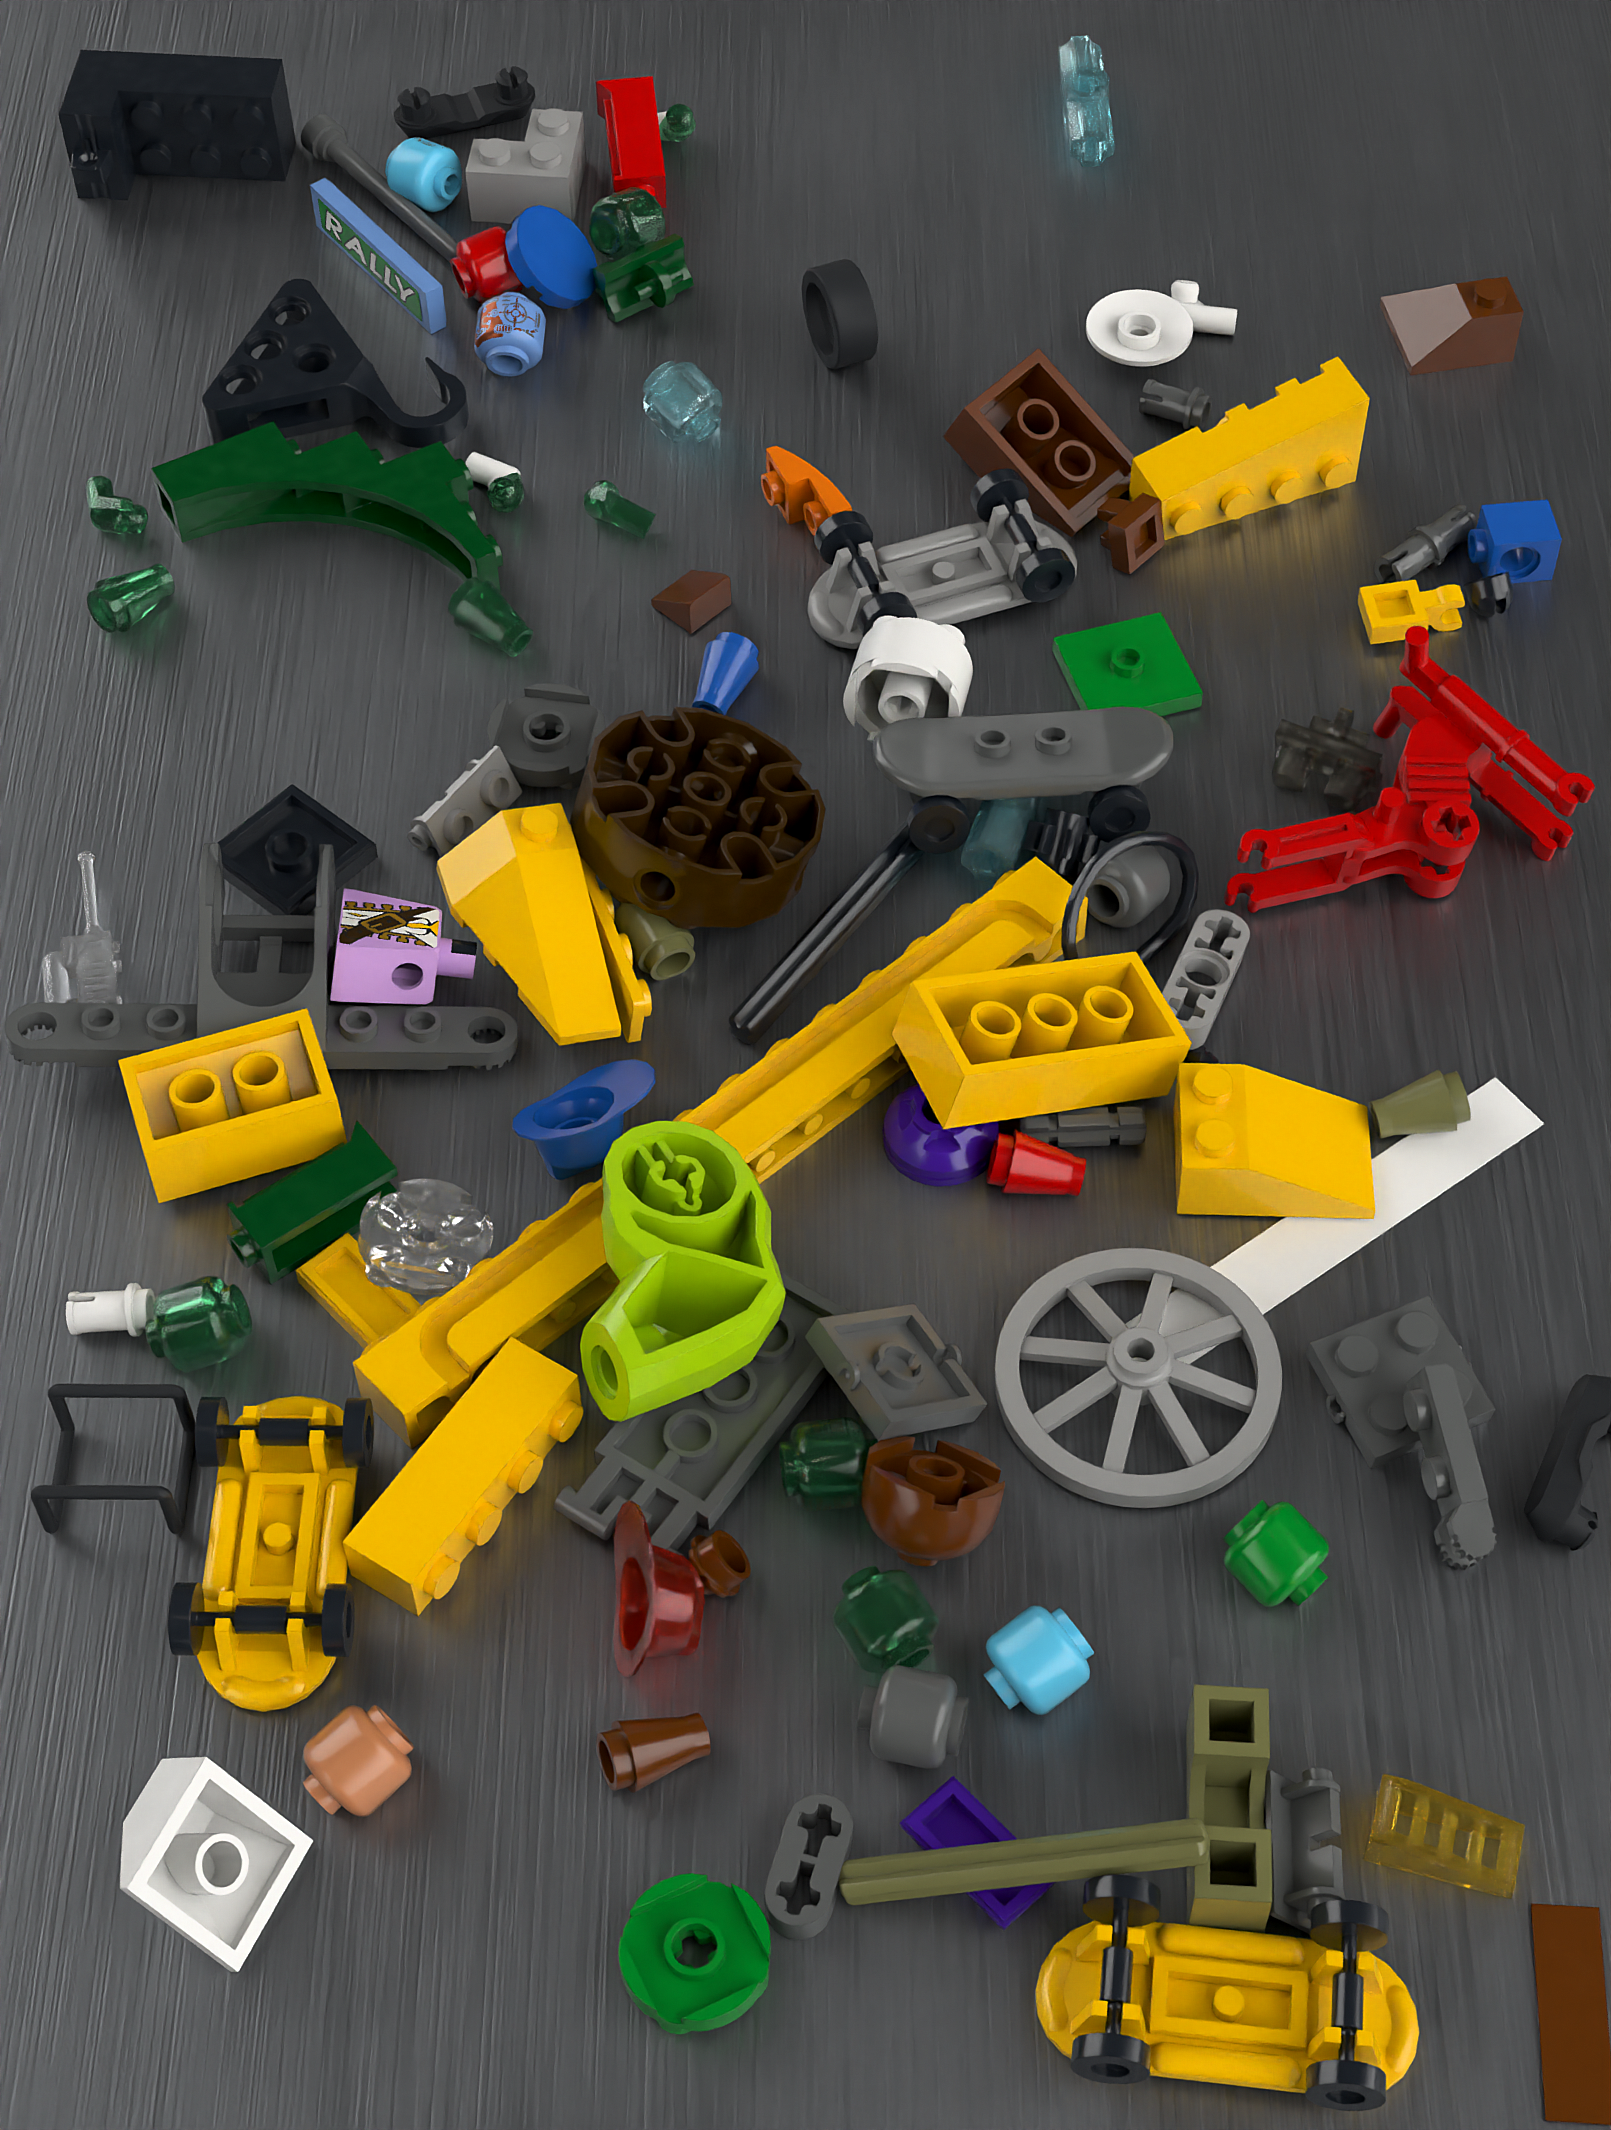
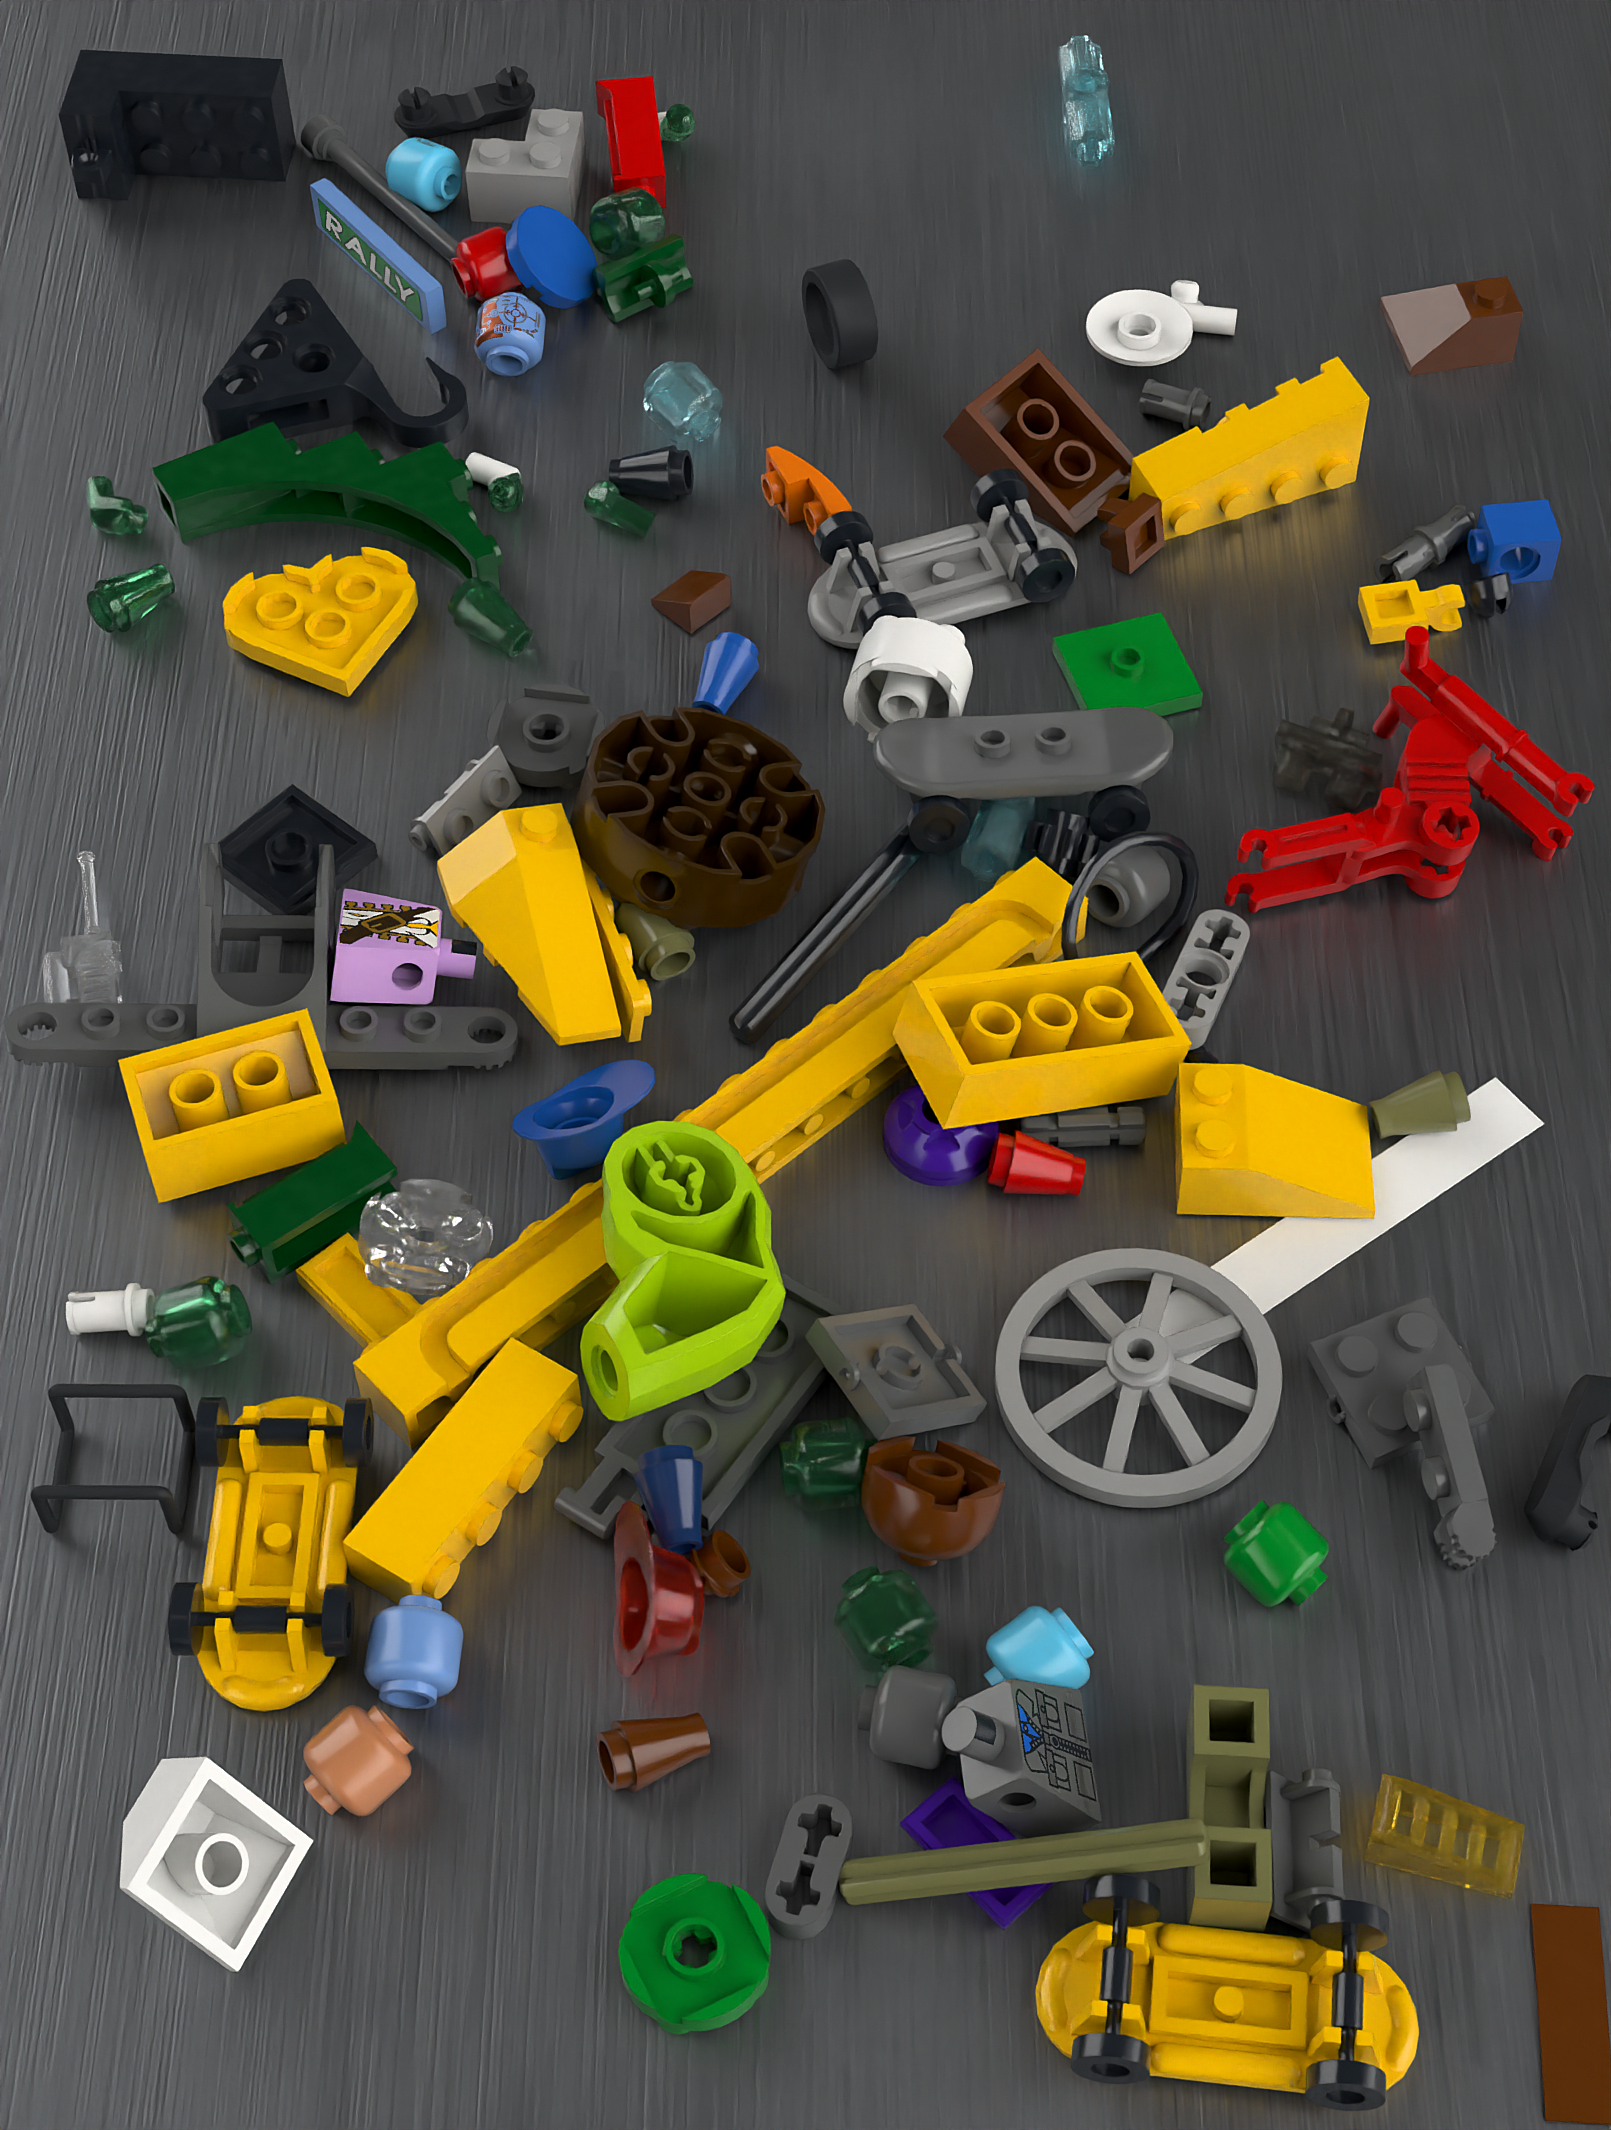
none -> yellow plate [223,547,418,697]
none -> medium blue head [364,1595,464,1709]
none -> black cone [609,445,694,501]
none -> dark blue cone [634,1445,703,1556]
none -> dark grey torso [942,1679,1102,1838]

